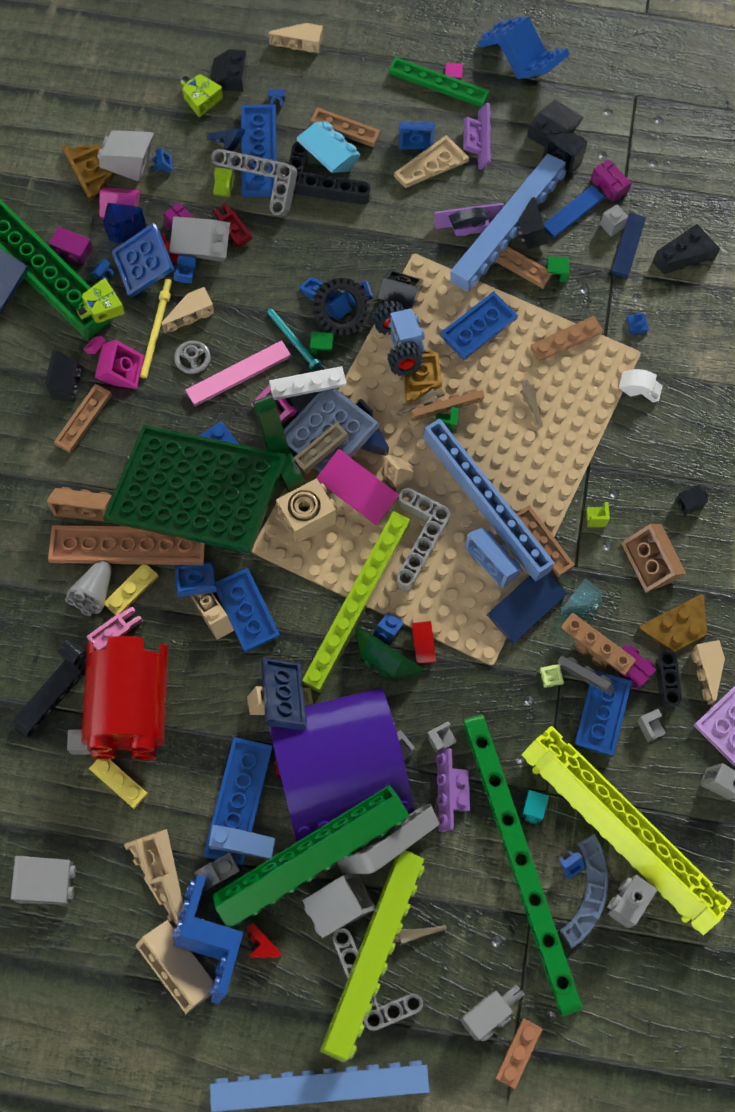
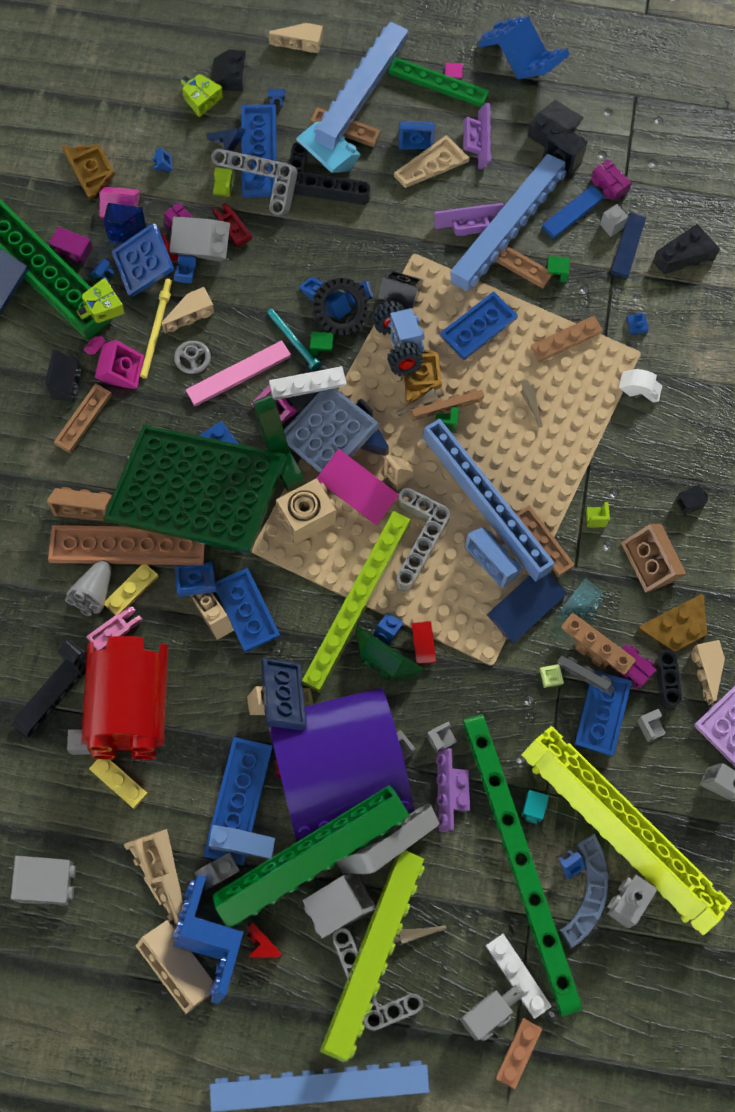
light grey slope [97,130,154,182] -> none
dark tan plate [294,422,350,473] -> none
black slope [448,207,489,230] -> none
black slope [517,197,548,250] -> none
none -> medium blue brick [314,21,408,150]
none -> white plate [486,934,552,1019]

